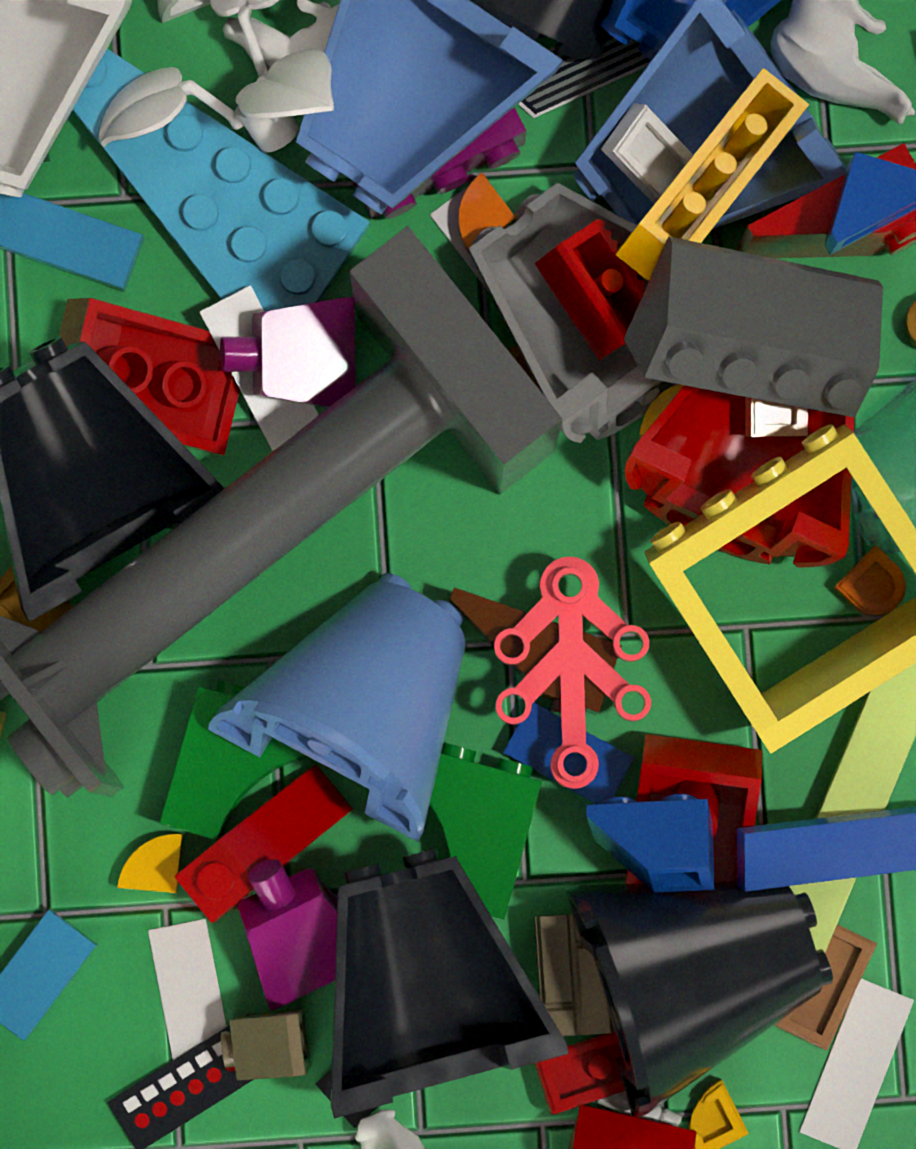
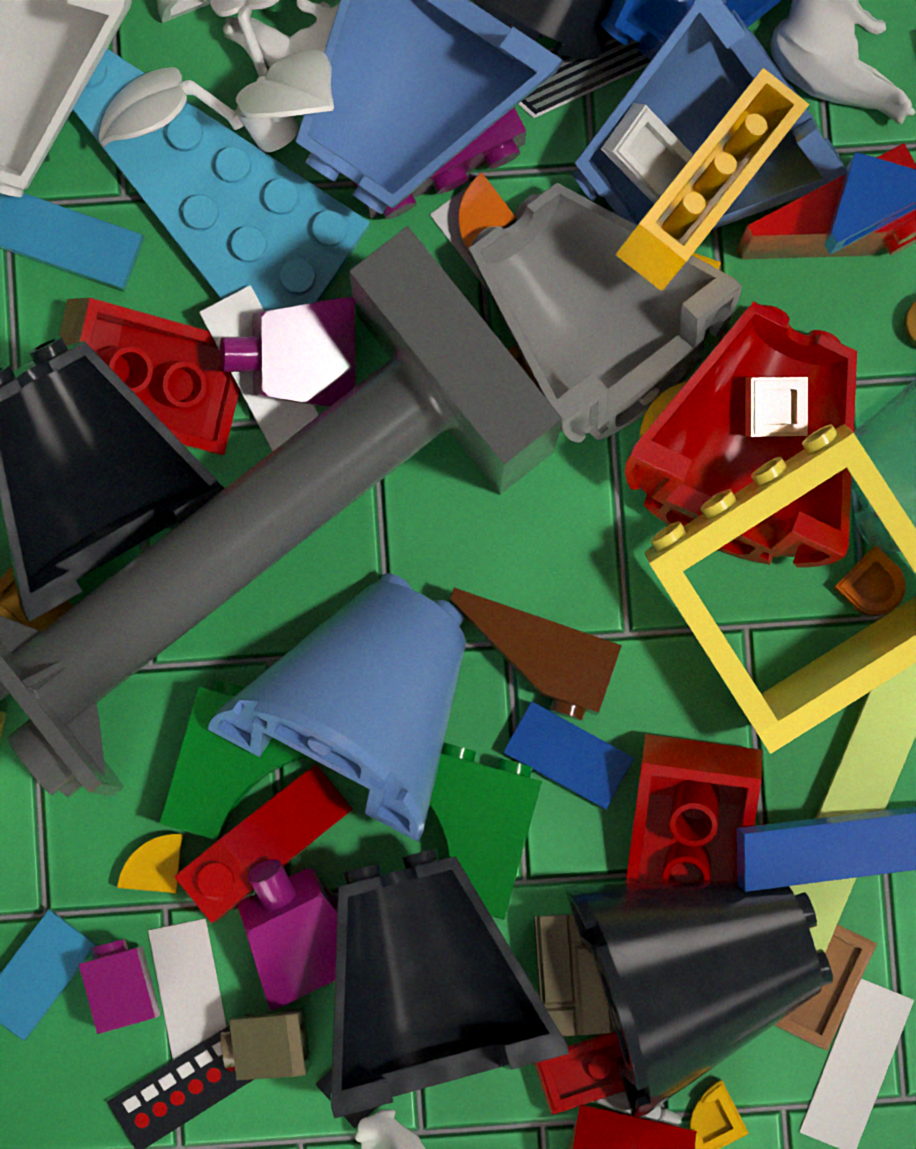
coral plant [494,557,651,789] -> none
red brick [534,219,645,361] -> none
blue slope [586,794,714,892] -> none
dark grey slope [624,236,883,418] -> none
none -> magenta brick [79,939,161,1034]

